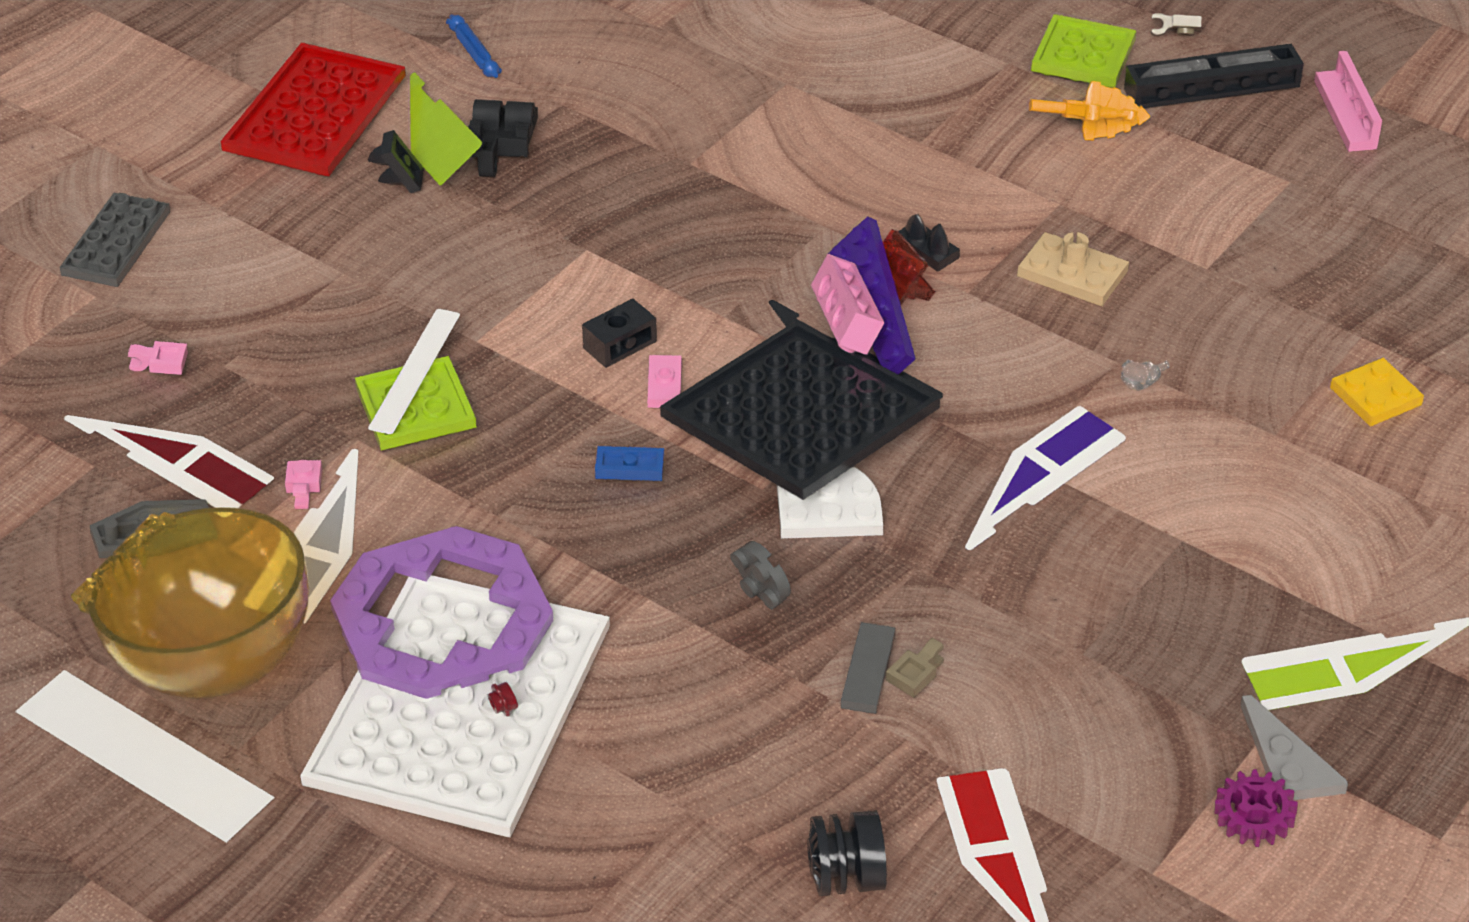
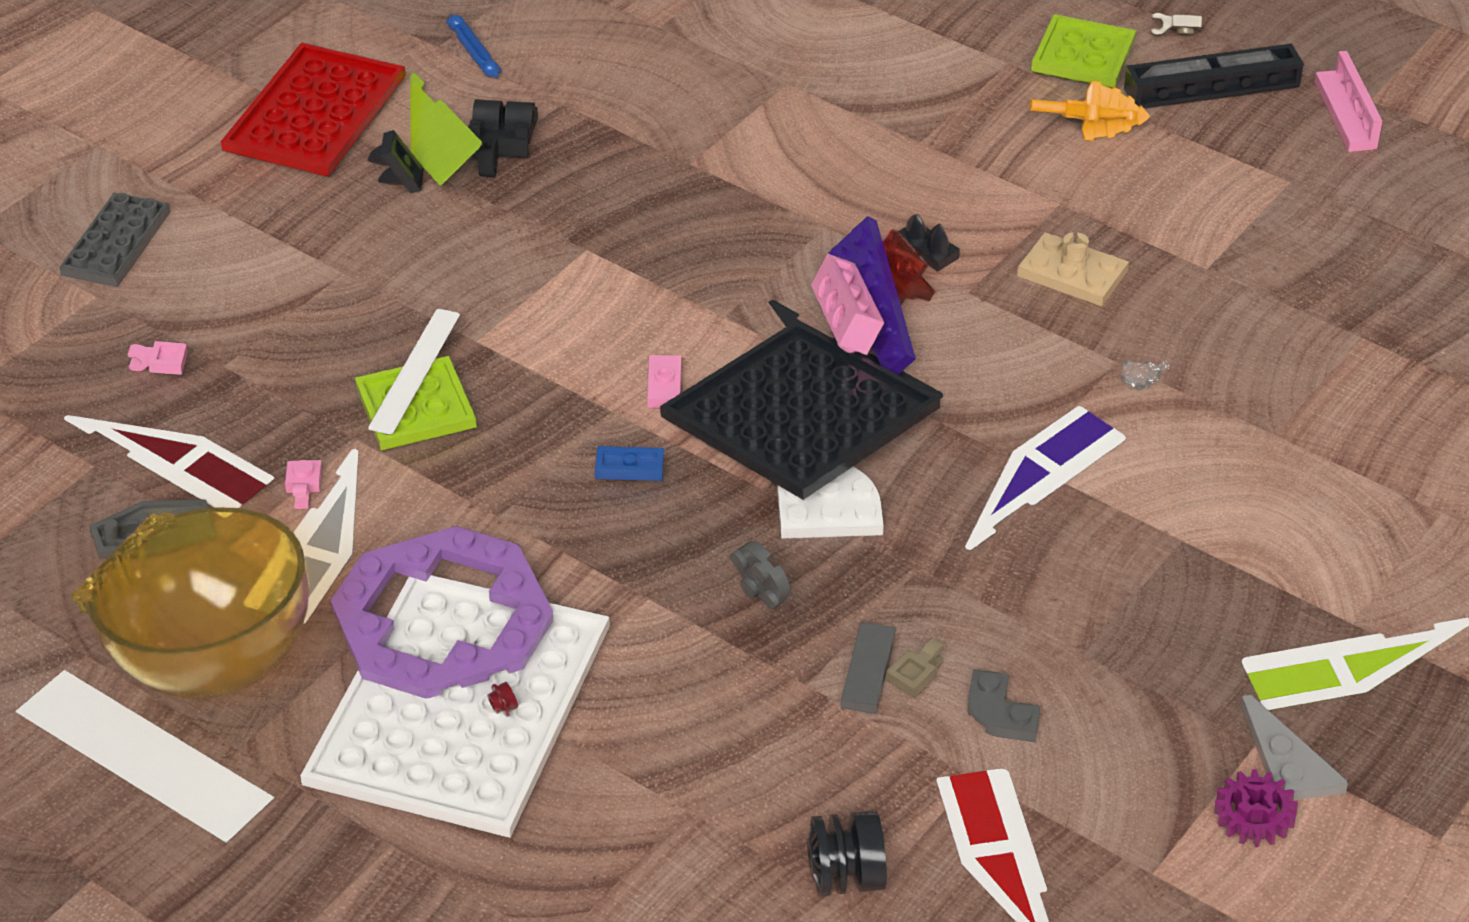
black brick [582,298,657,368] -> none
yellow plate [1330,357,1424,427] -> none
none -> dark grey plate [967,669,1040,742]

